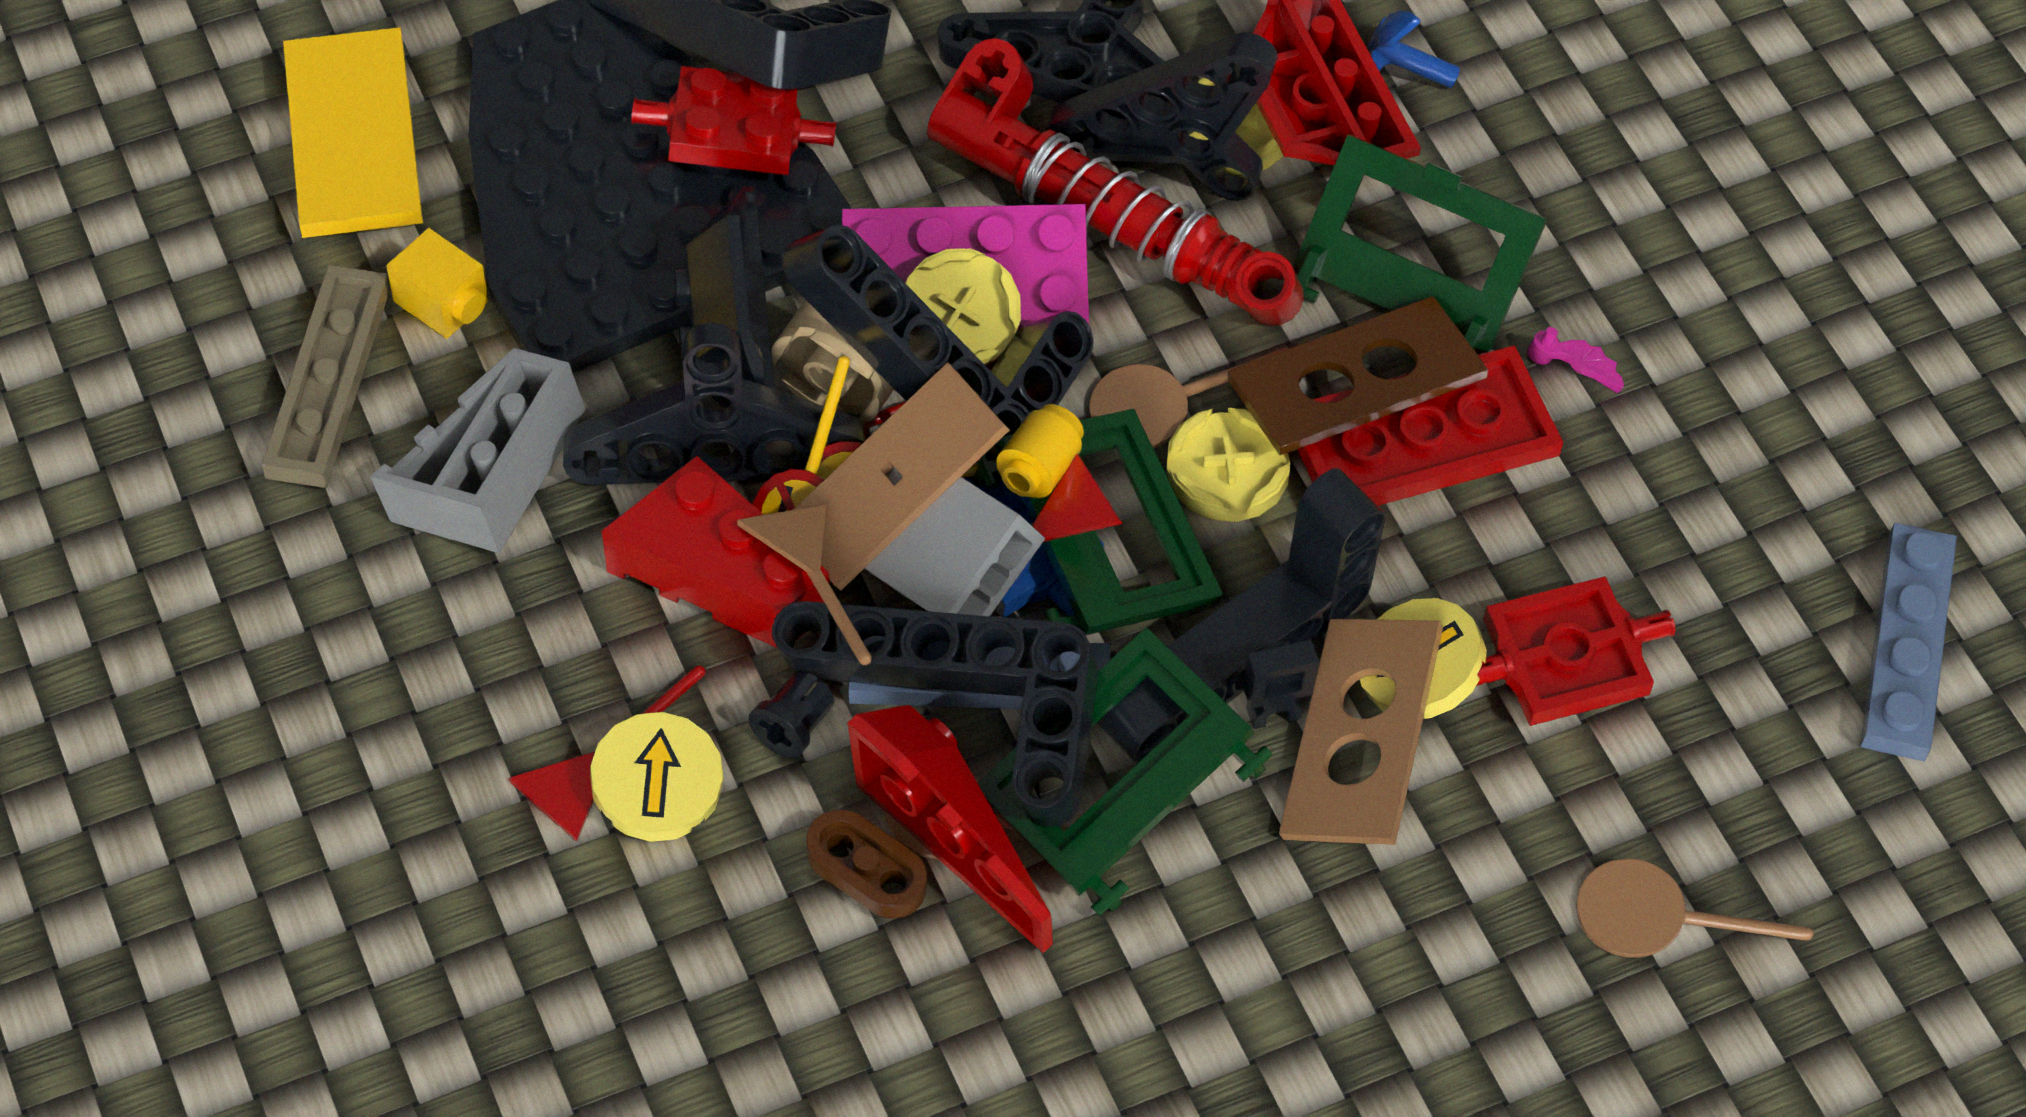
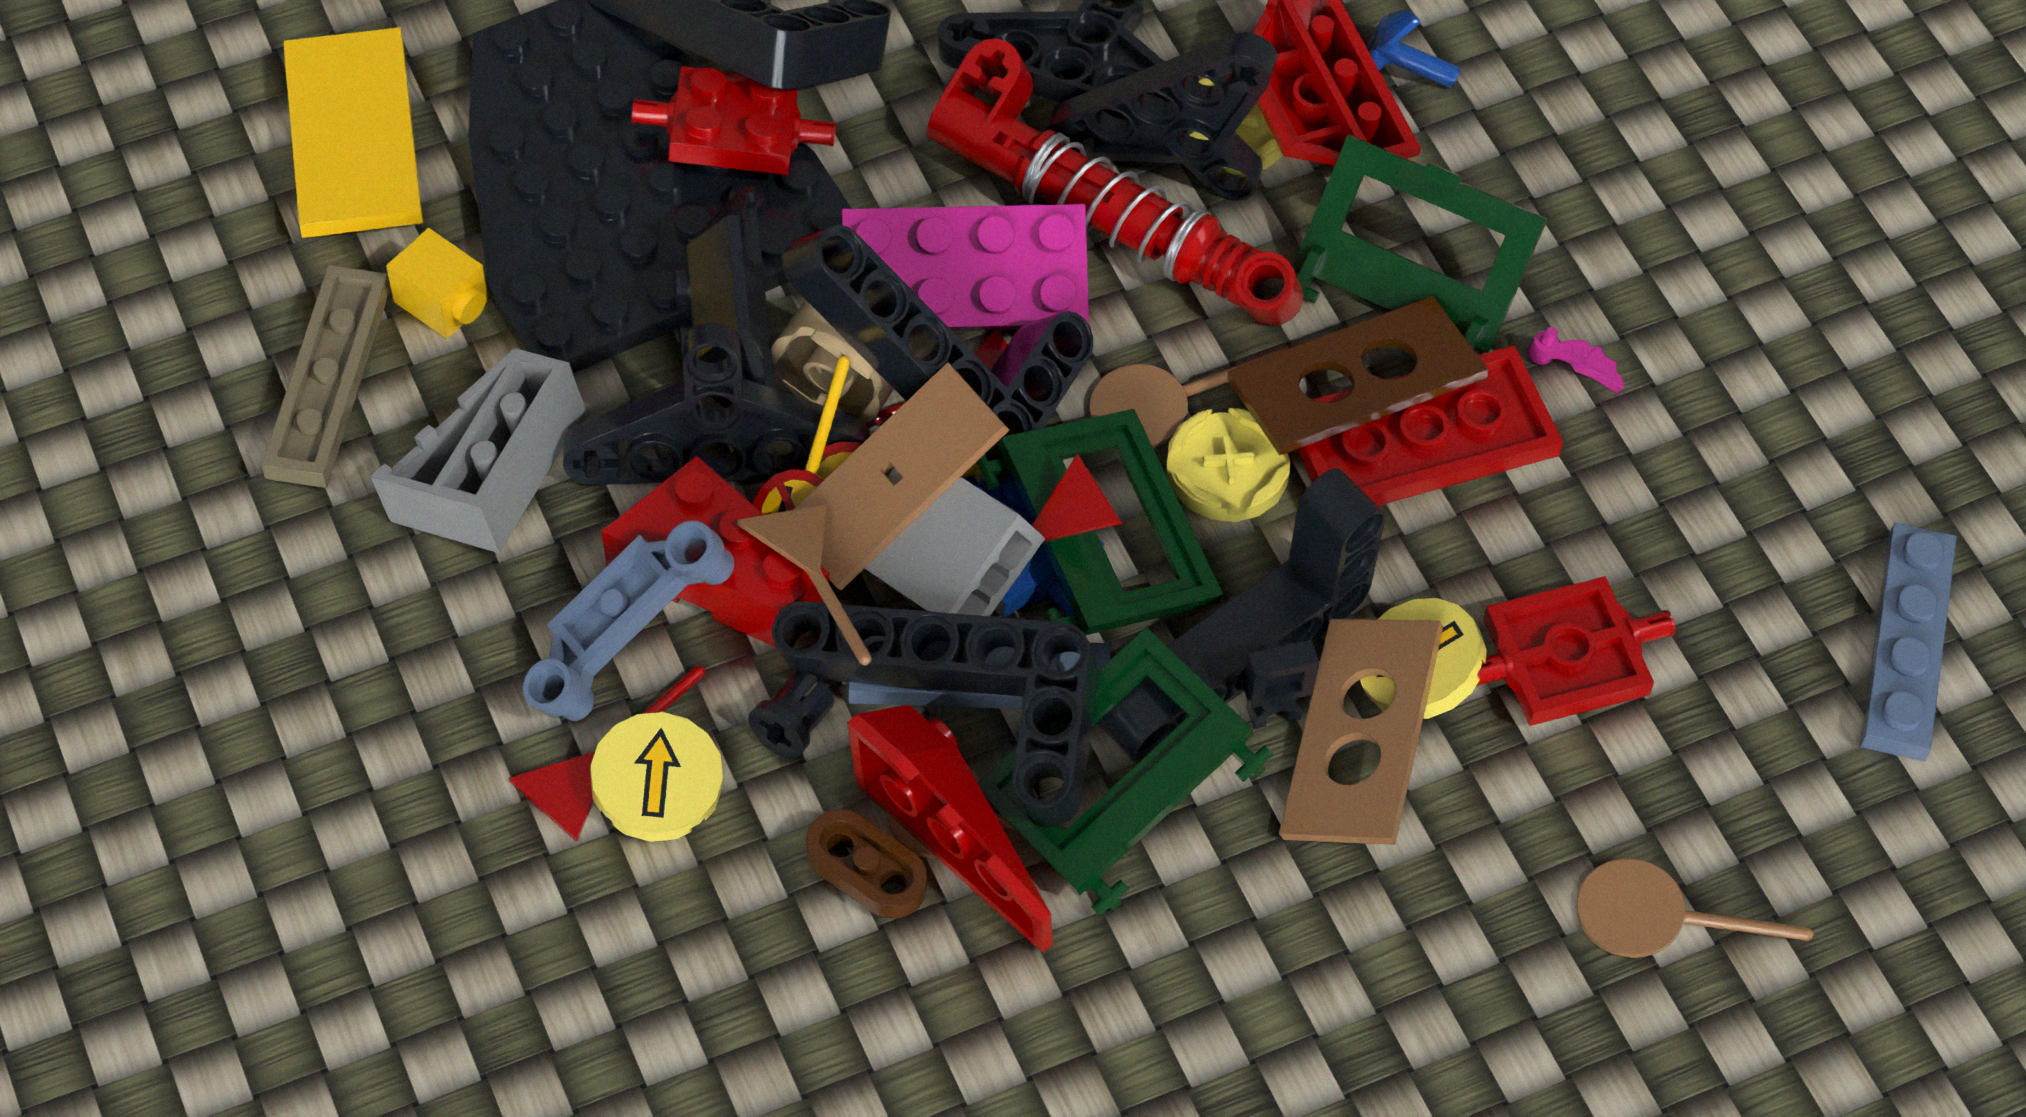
light yellow tile [906,248,1021,366] -> none
yellow brick [996,404,1084,498] -> none
none -> sand blue plate [523,521,734,721]

